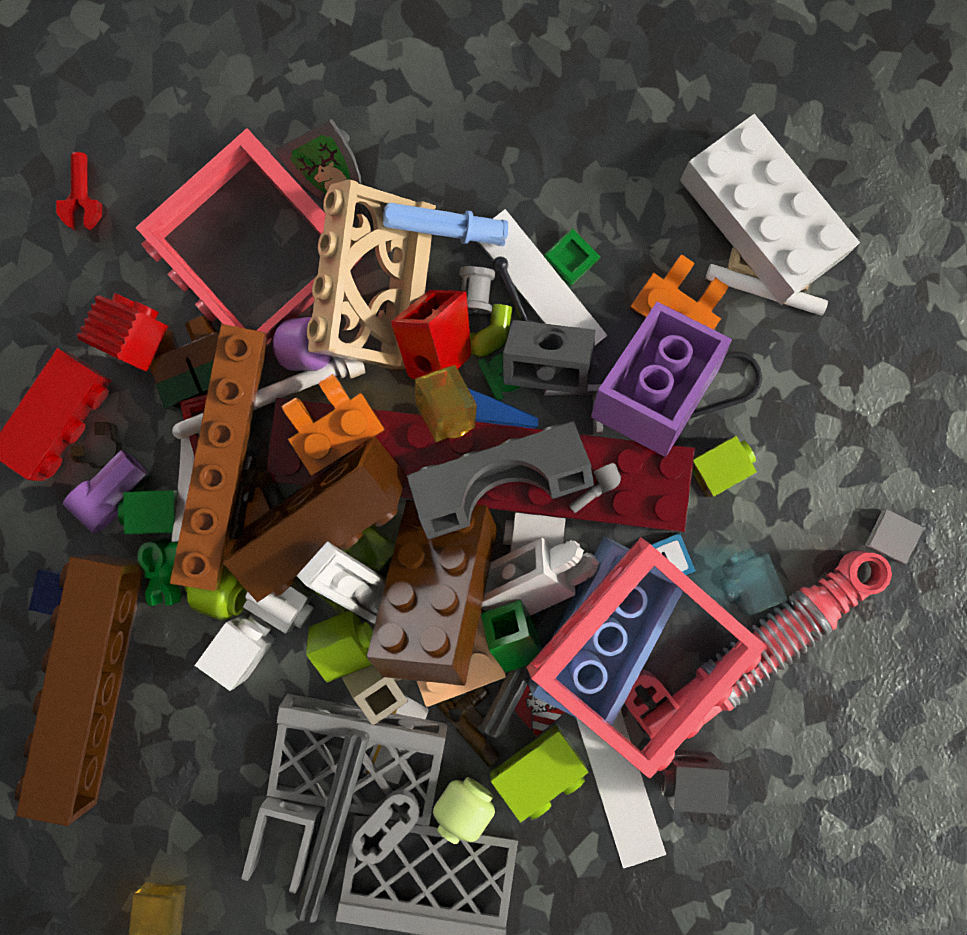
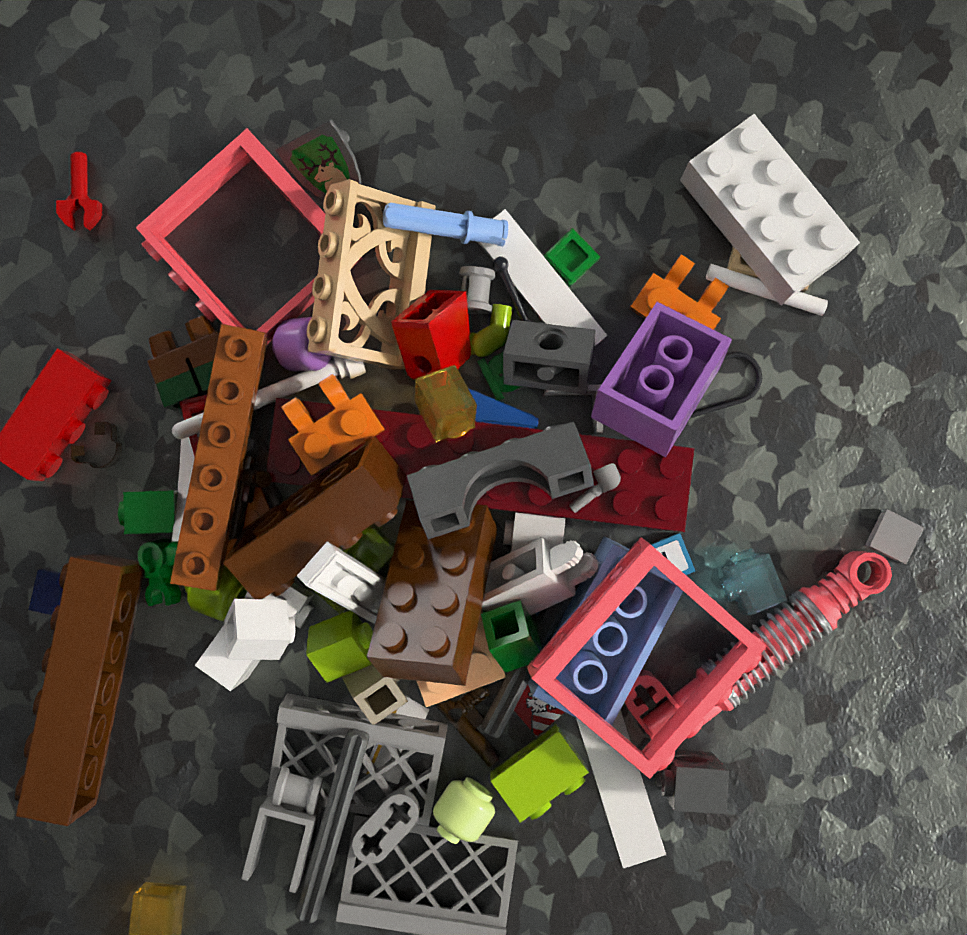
medium lavender piece [63,450,149,534] -> none
red brick [76,293,169,372] -> none
lime brick [692,436,757,497] -> none
none -> white brick [224,599,295,660]
none -> light grey bush [272,767,324,815]

